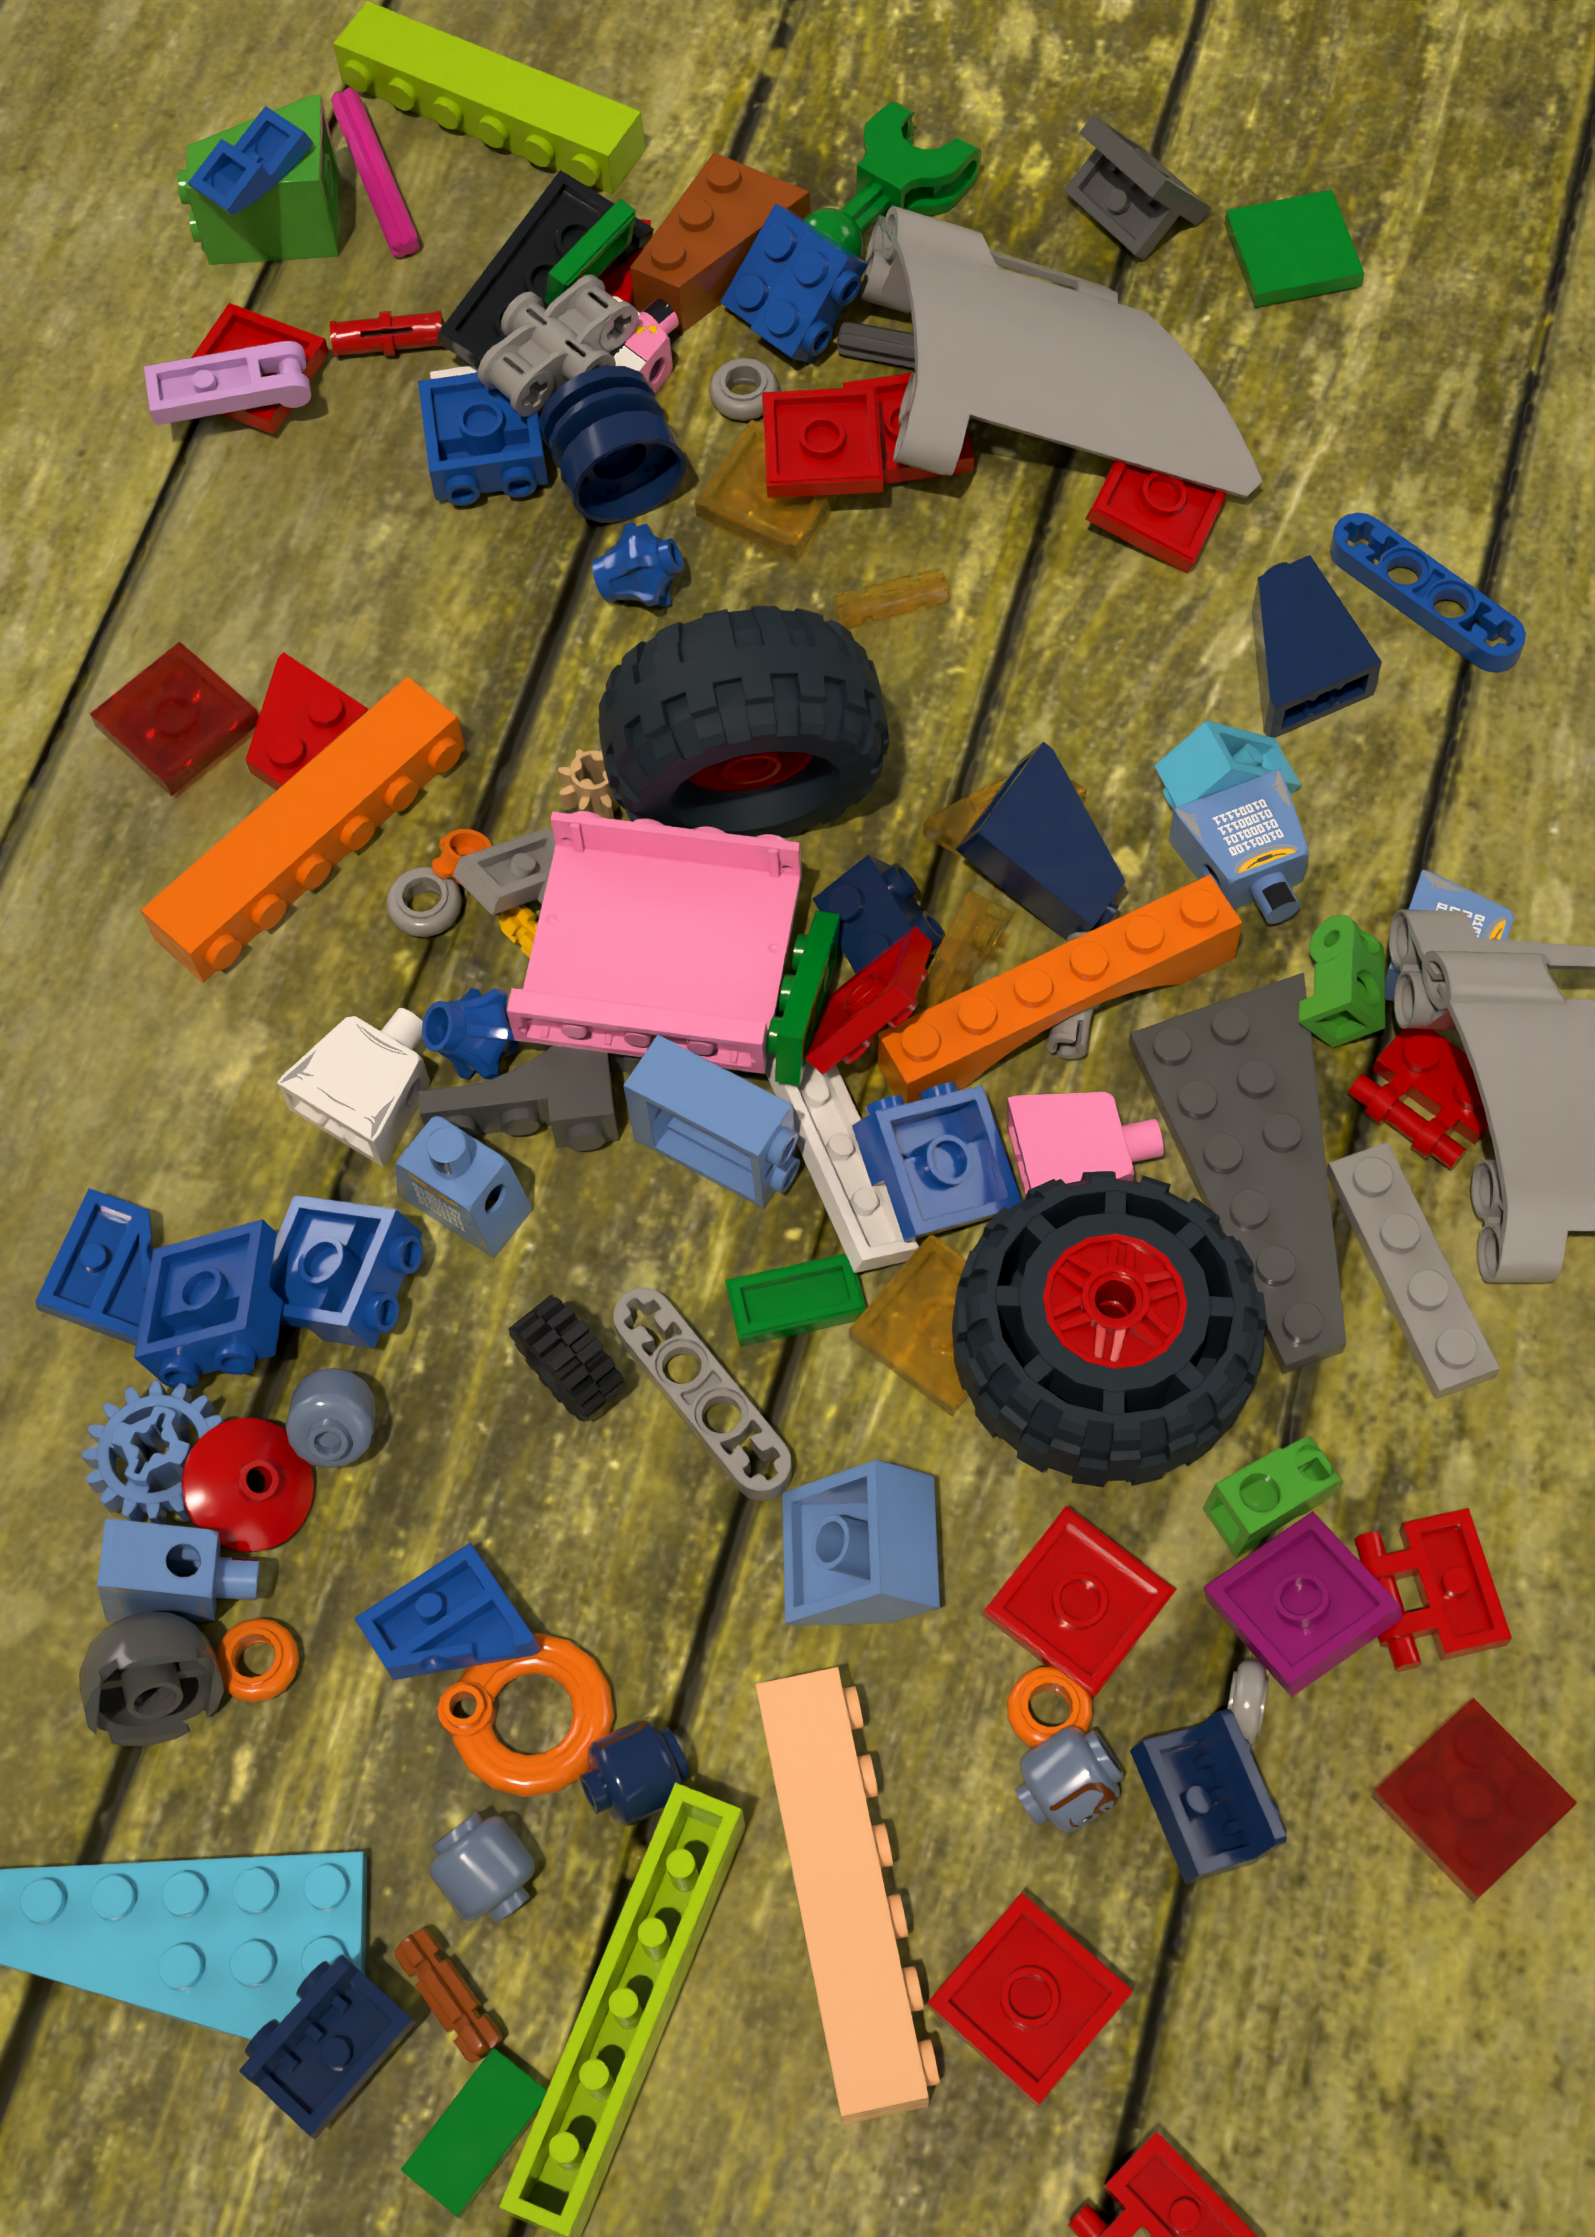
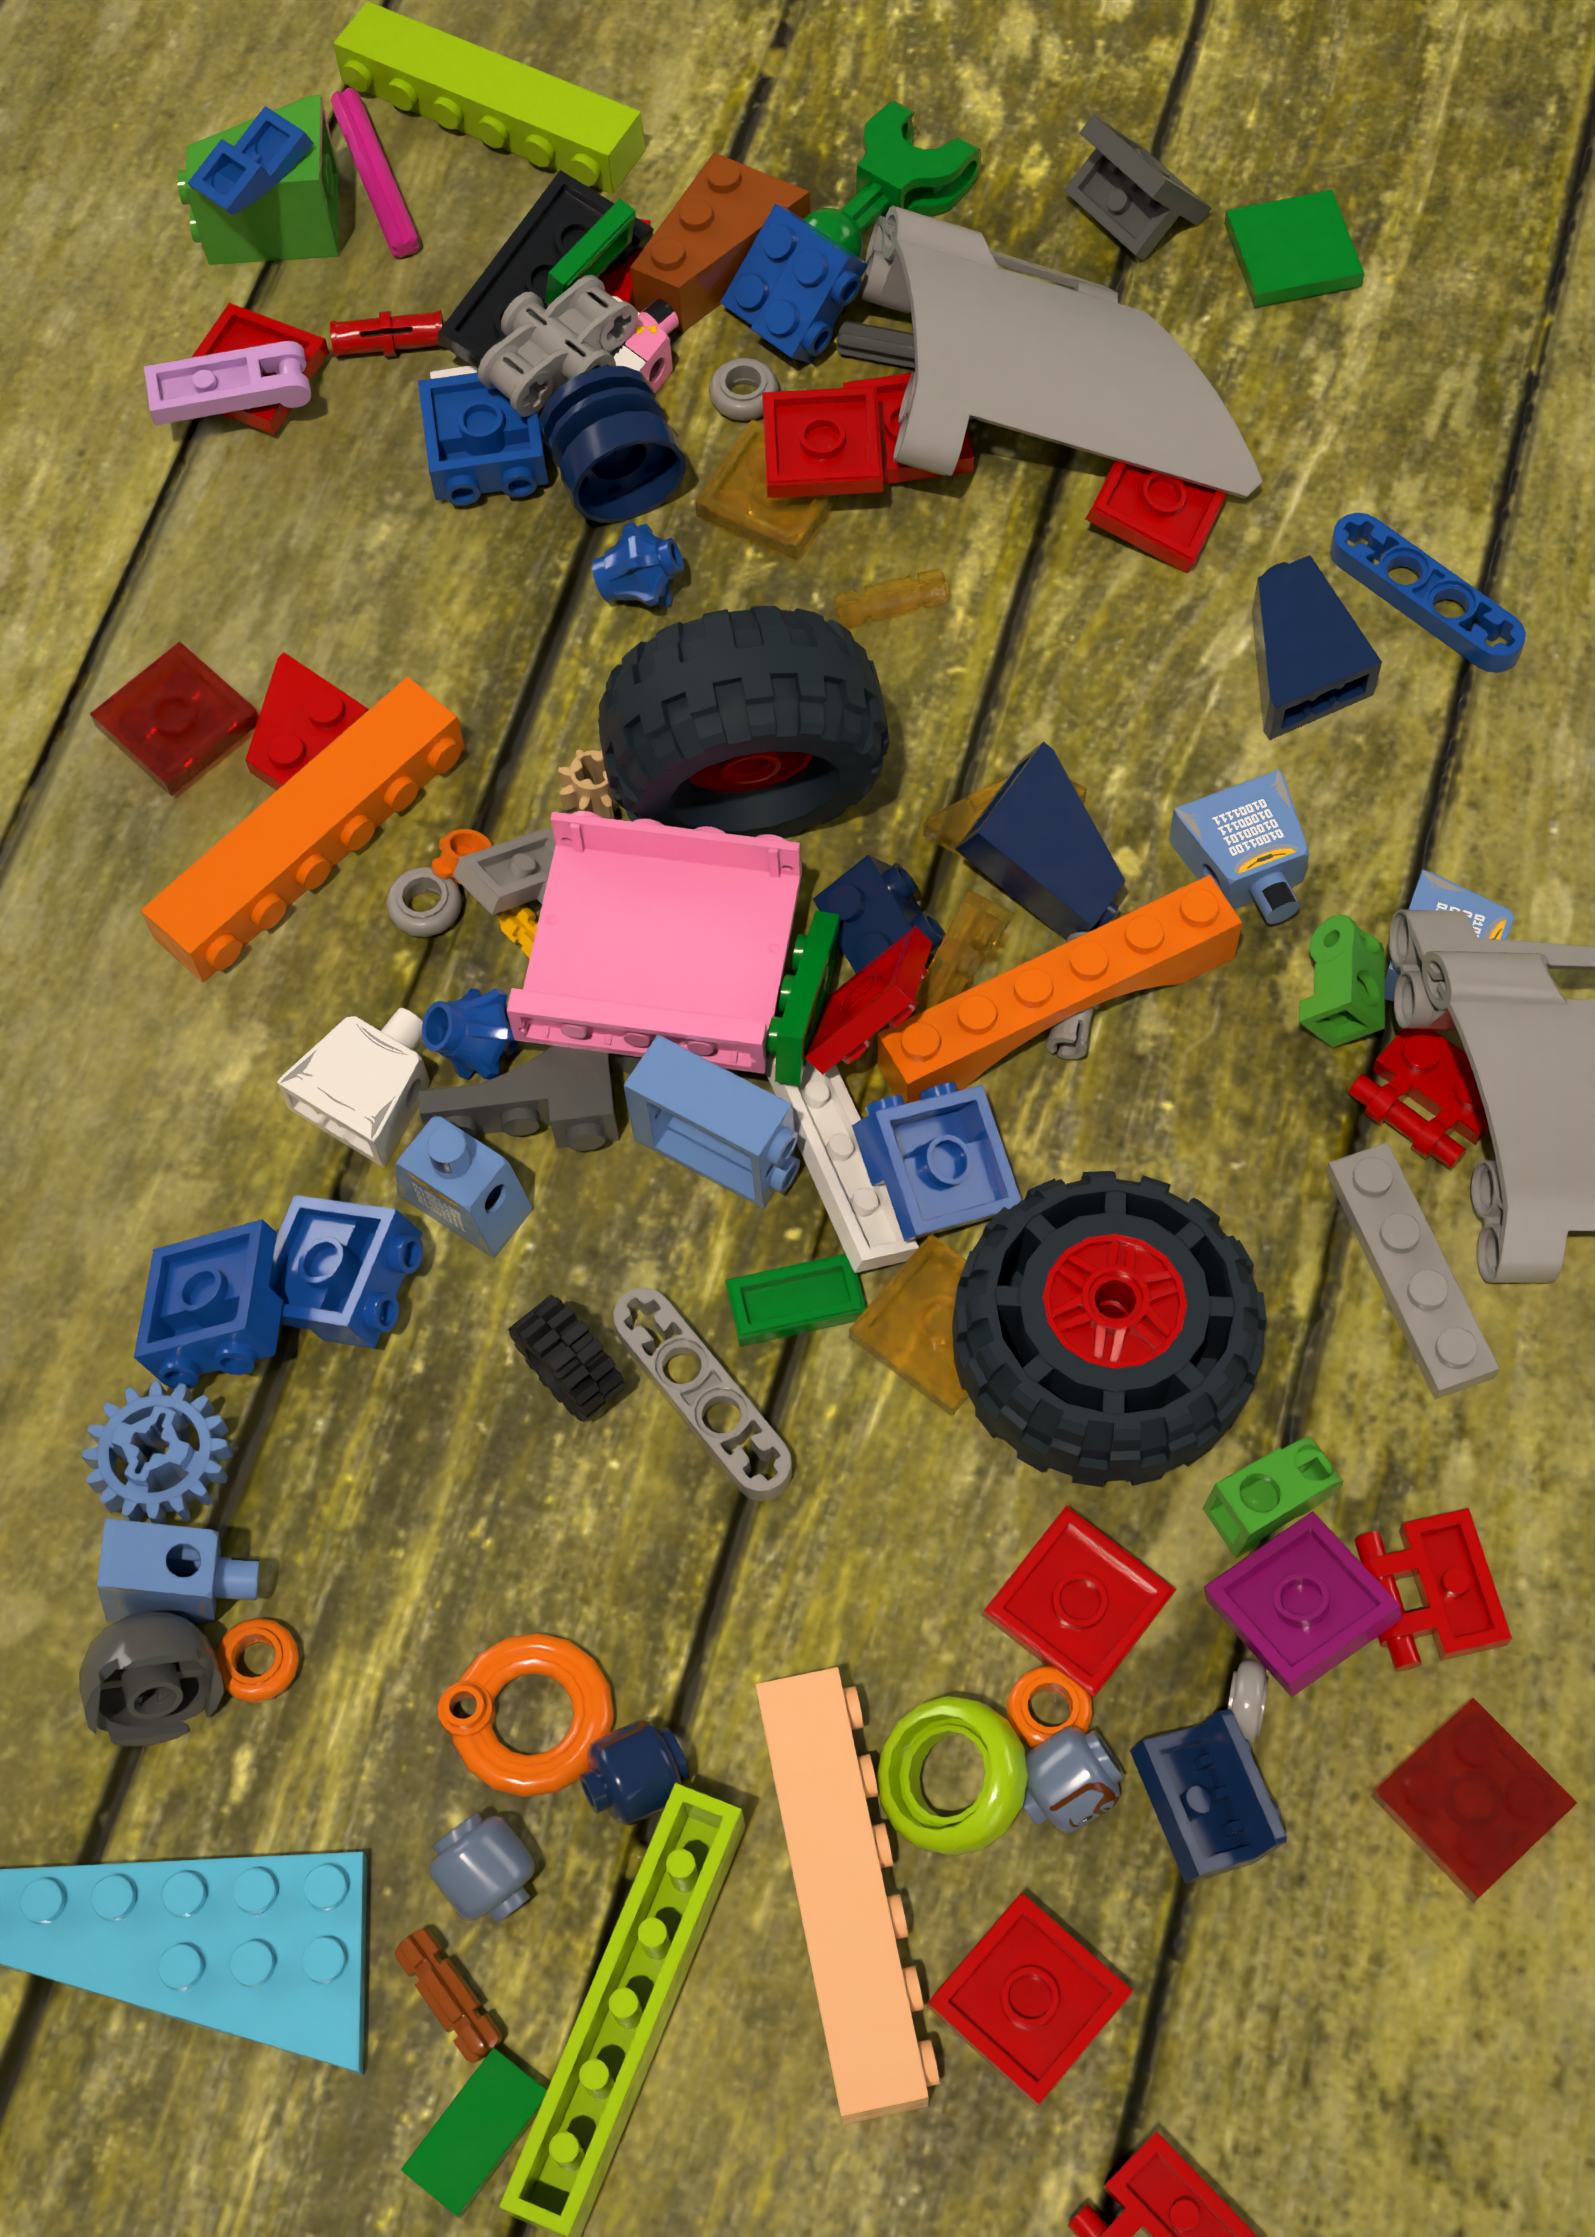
blue wing [35,1188,153,1346] -> none
red dish [181,1418,314,1553] -> none
dark blue bracket [239,1955,416,2139] -> none
sand blue head [286,1368,376,1468] -> none
blue wing [354,1543,541,1680] -> none
medium blue slope [782,1459,940,1626] -> none
bright pink torso [1006,1092,1164,1197] -> none
dark grey wing [1129,972,1346,1374] -> none
medium azure slope [1154,721,1302,809] -> none
none -> lime wheel [877,1696,1029,1857]

